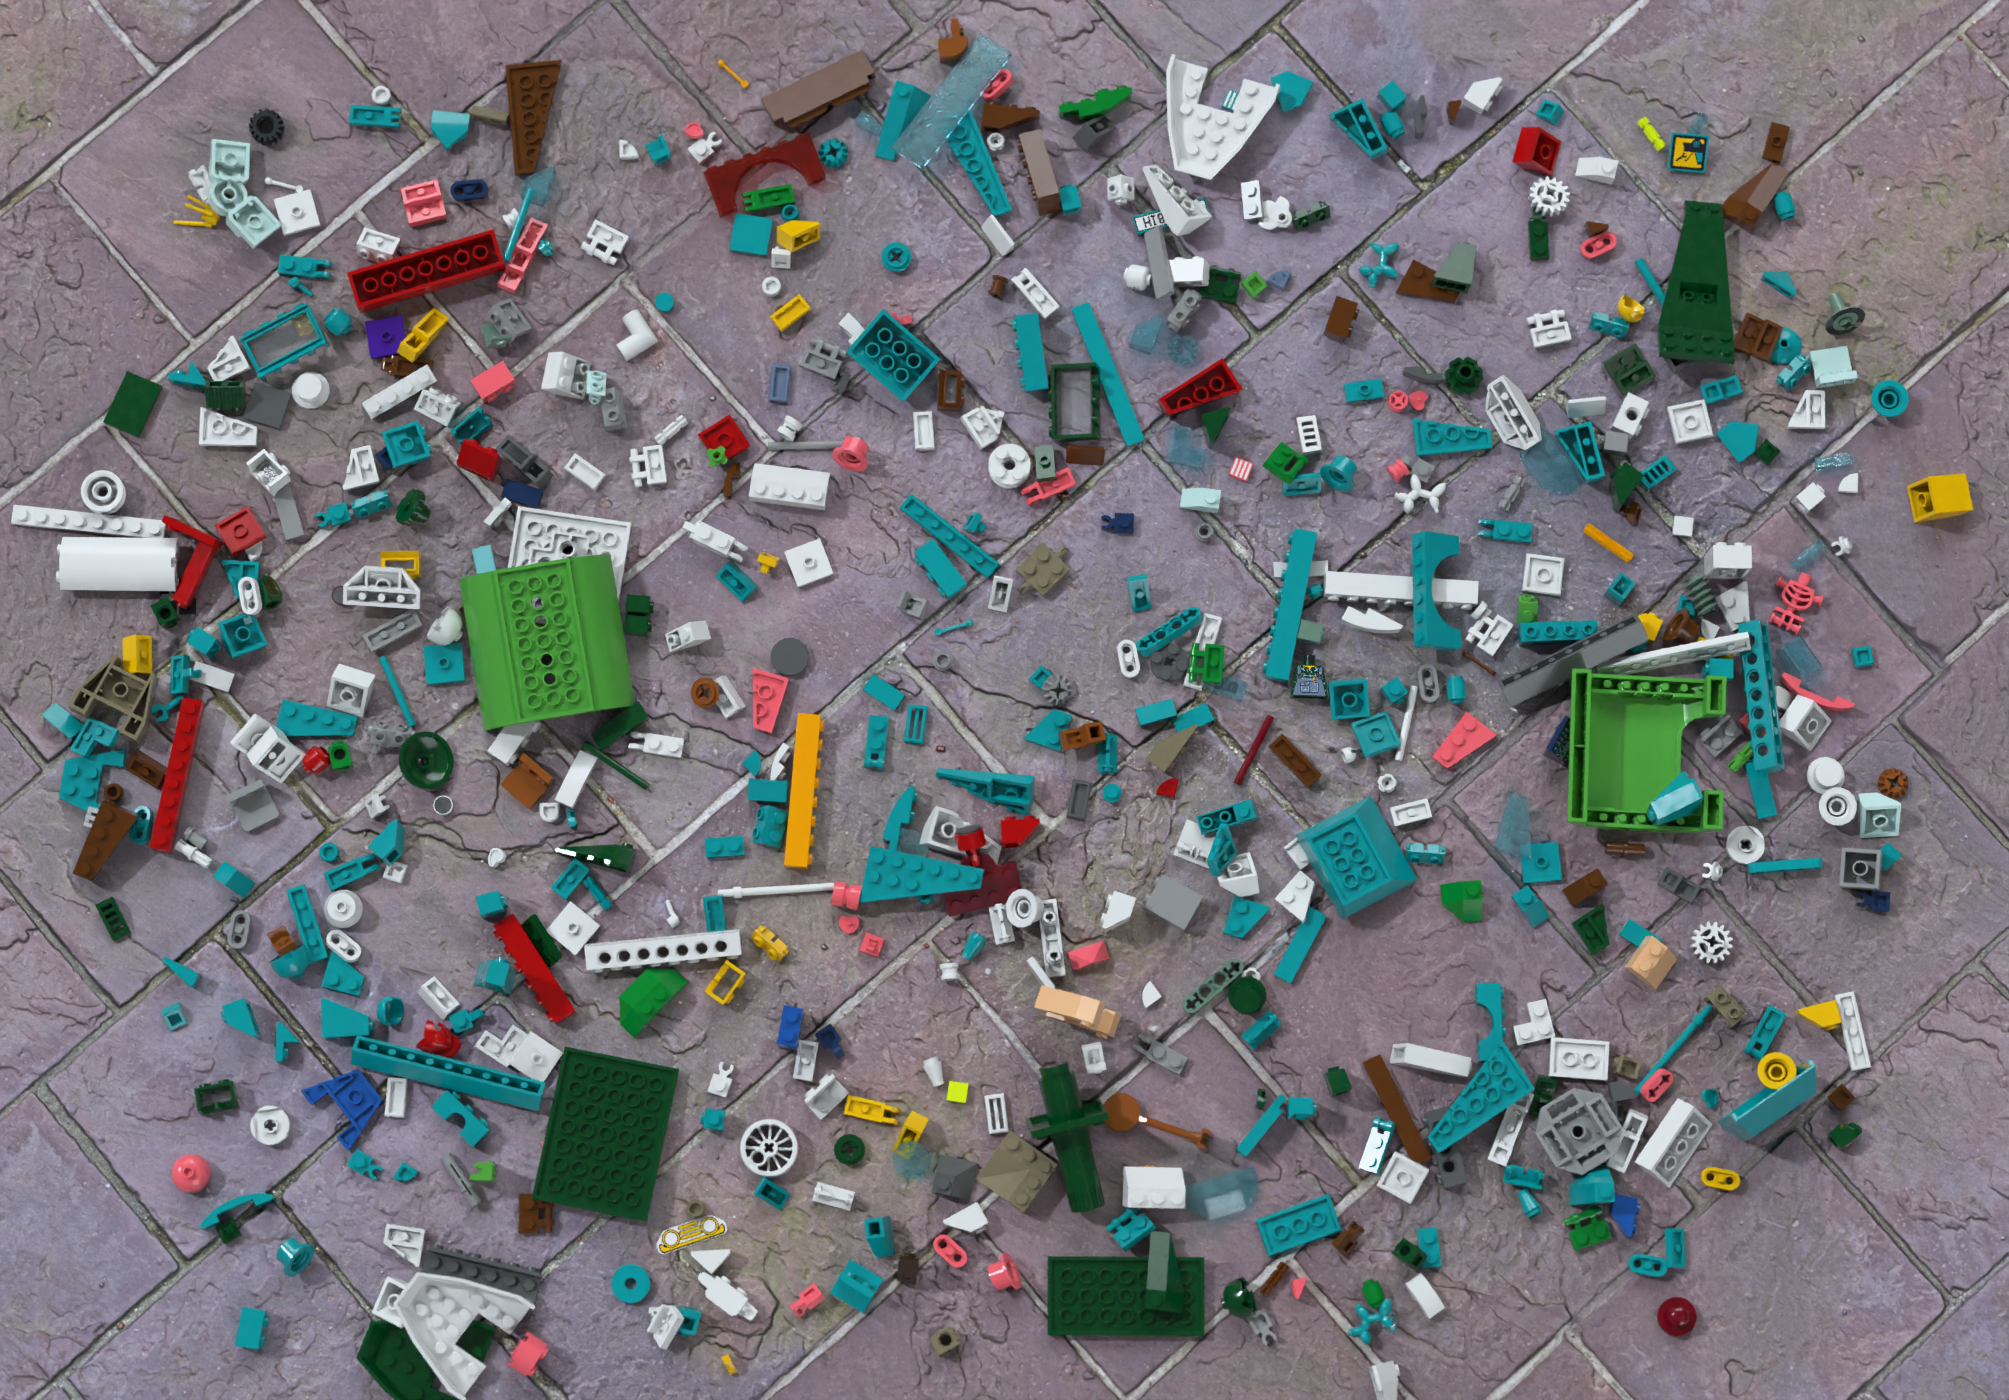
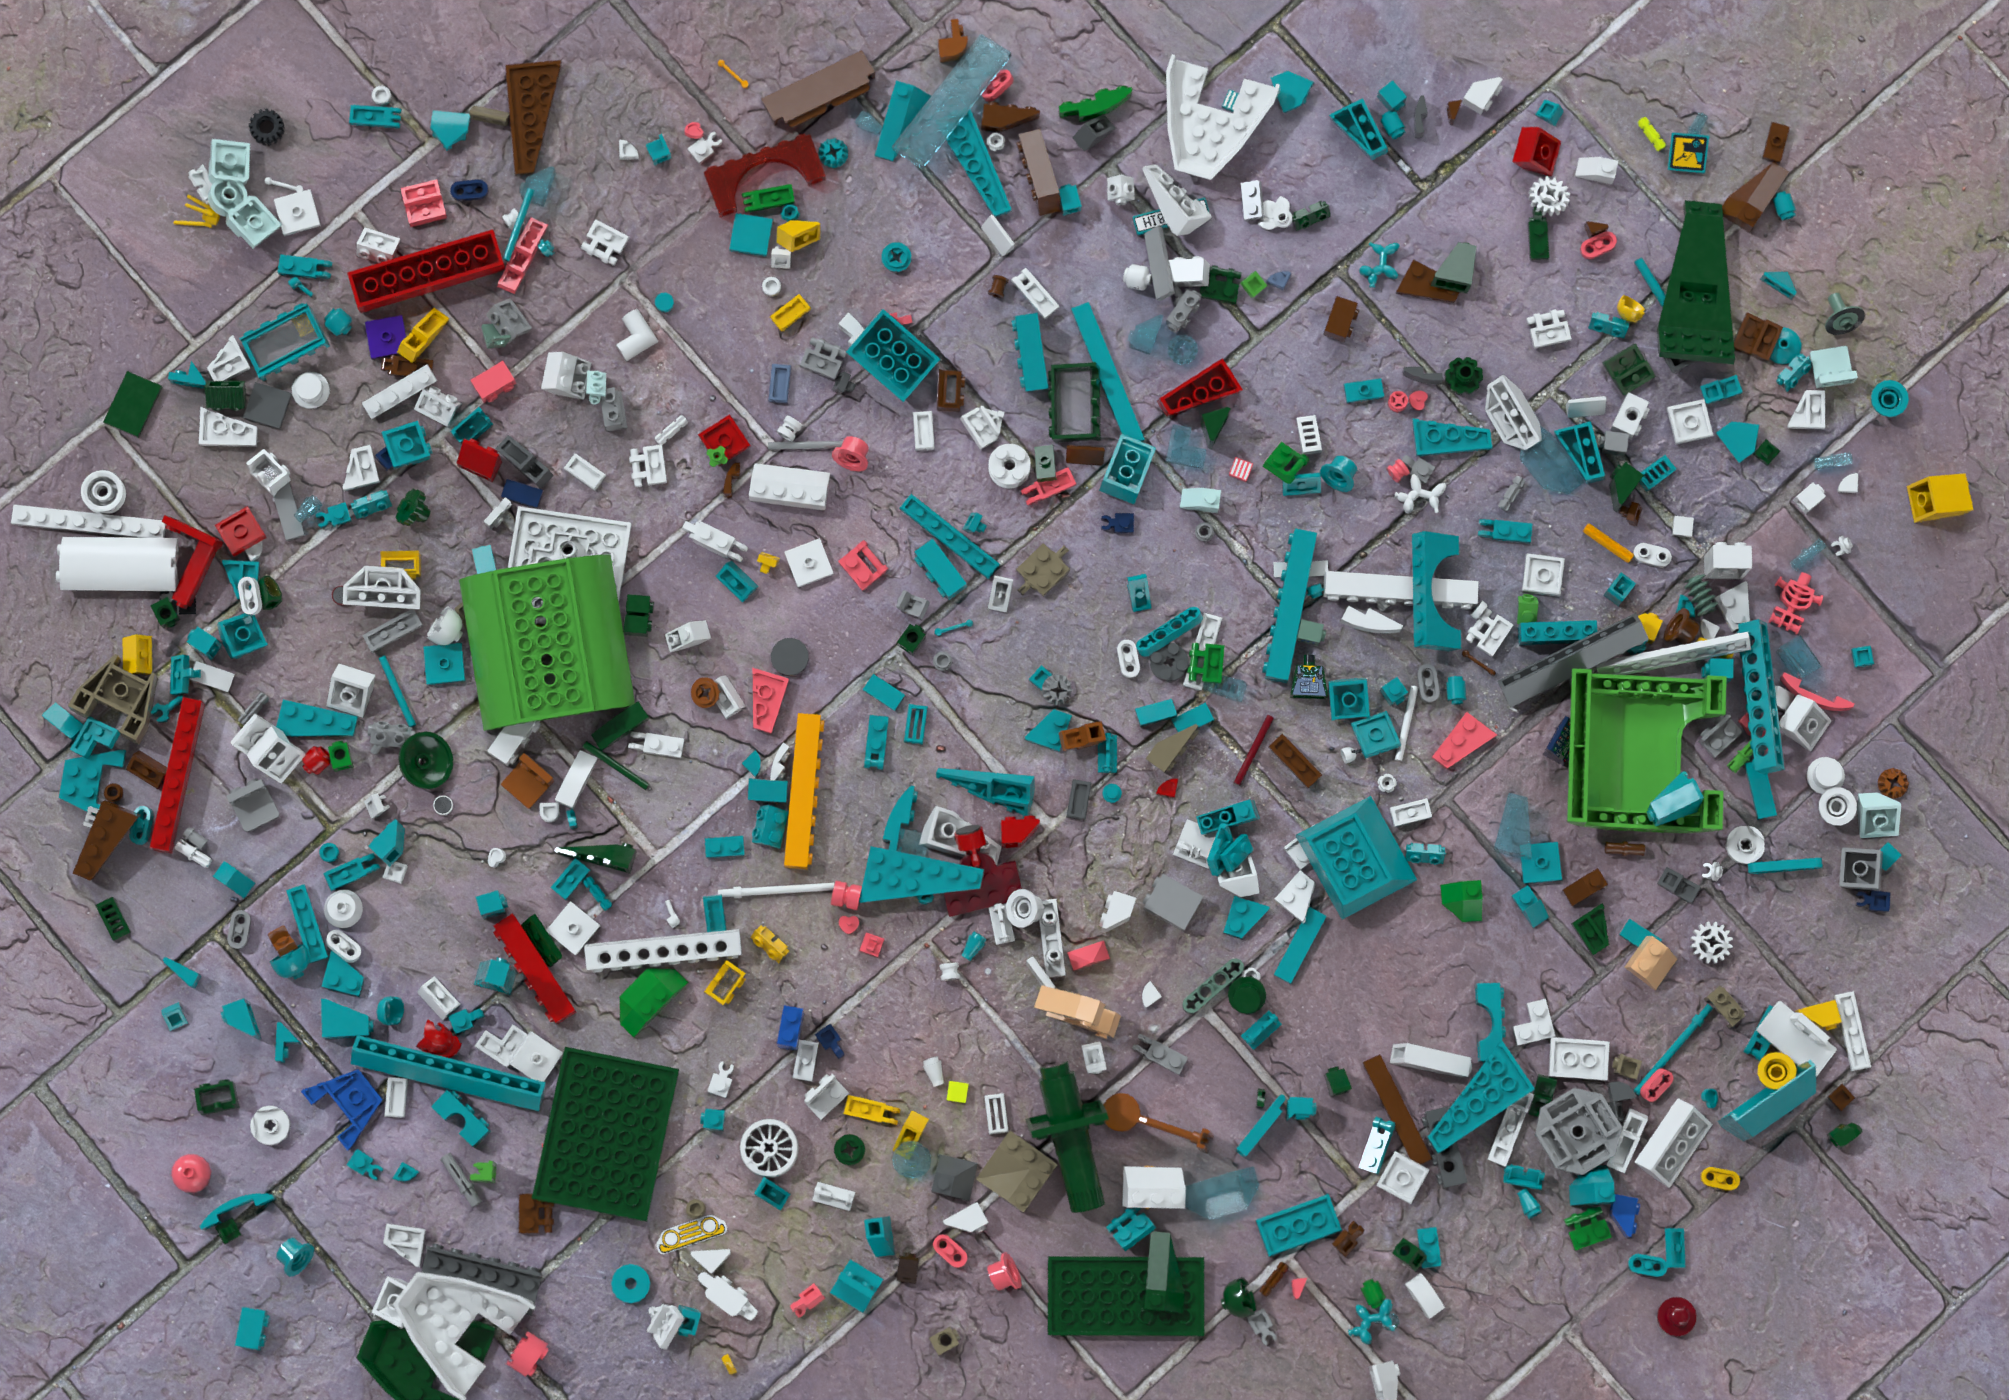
none -> light grey axle [238,692,269,725]
none -> clear light blue cone [294,495,322,523]
none -> coral plate [838,540,889,591]
none -> dark green brick [897,624,926,656]
none -> teal slope [1099,434,1156,504]
none -> teal plate [1220,834,1254,872]
none -> white plate [1633,543,1671,568]
none -> white bracket [1756,1001,1837,1077]

